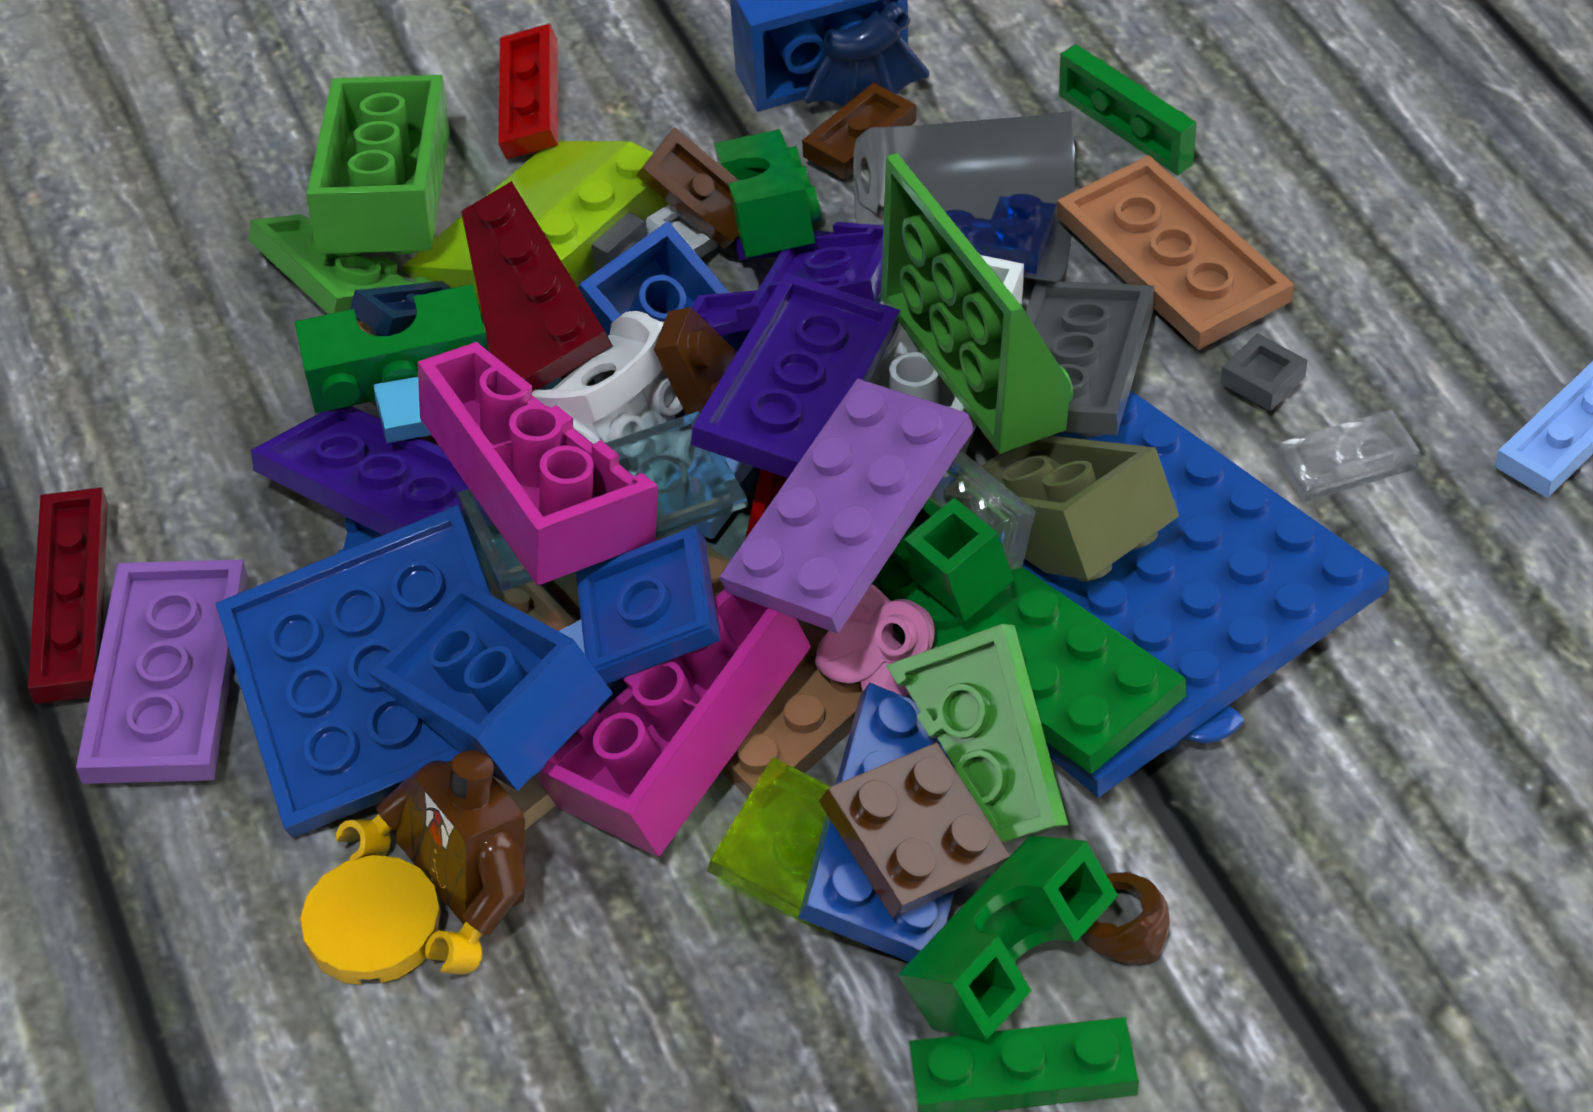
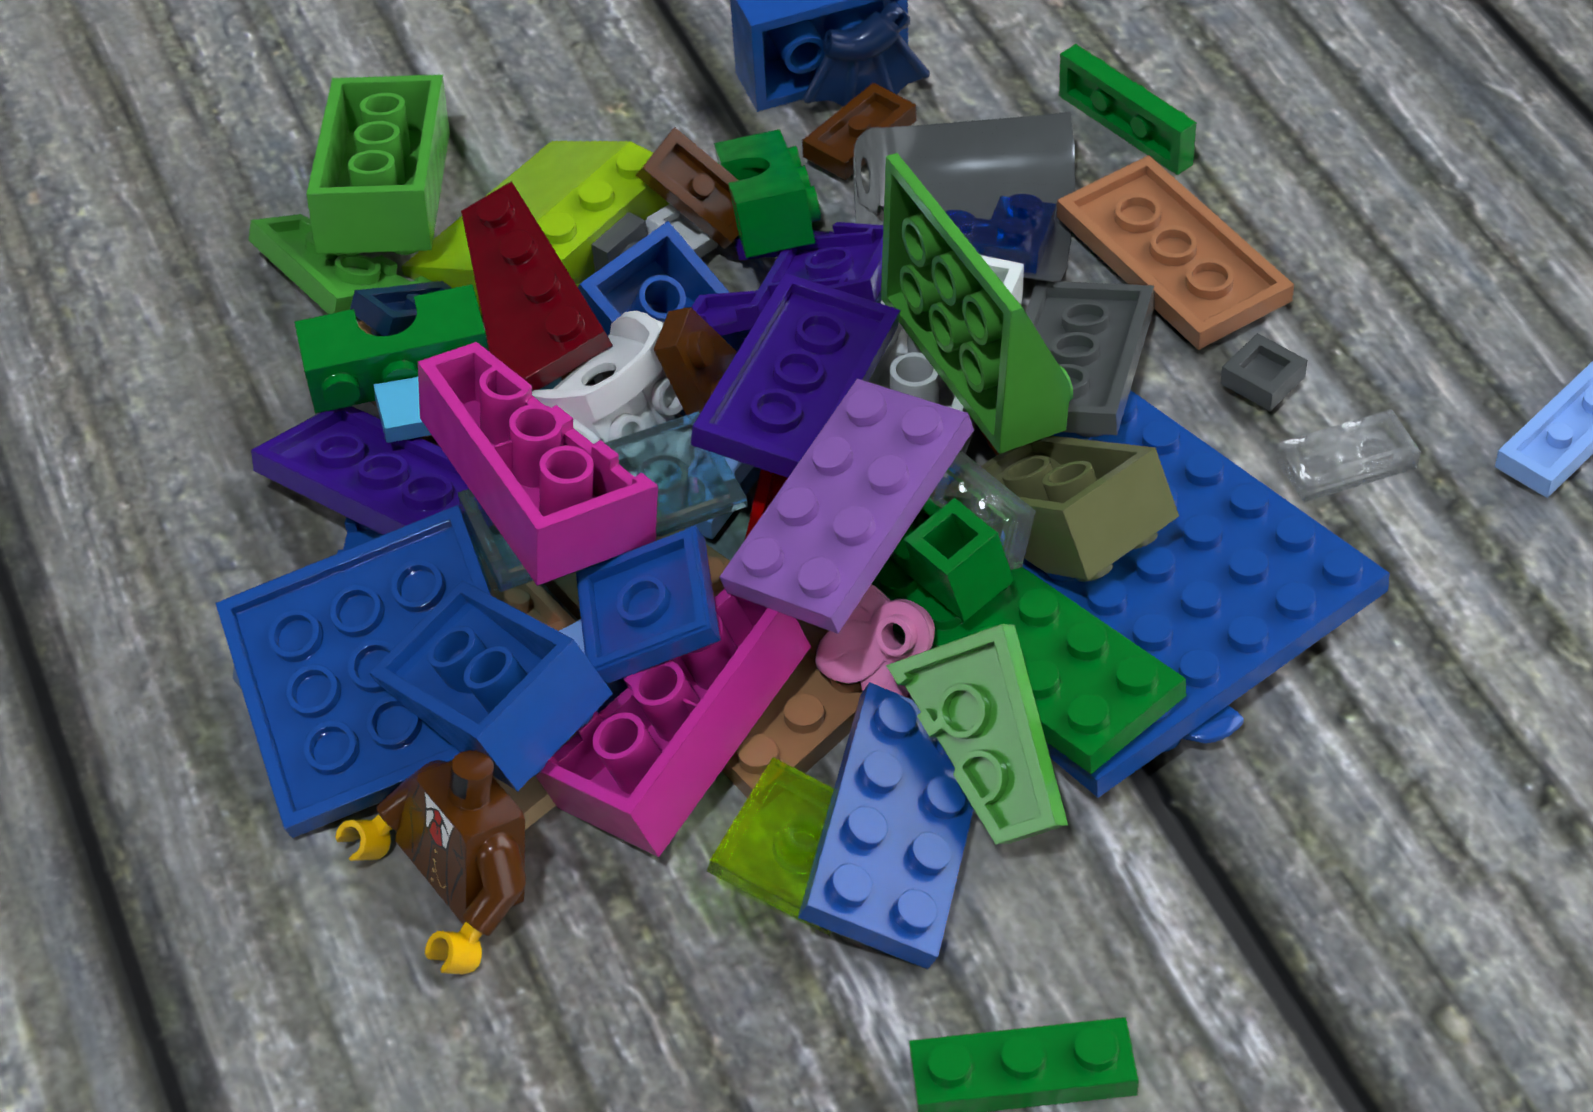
dark red plate [28,487,108,704] -> none
medium lavender plate [76,559,248,784] -> none
yellow tile [300,855,441,985] -> none
red plate [498,23,558,160] -> none
plate [819,742,1011,919] -> none
green arch [898,835,1118,1040] -> none
reddish brown piece [1080,872,1170,964] -> none

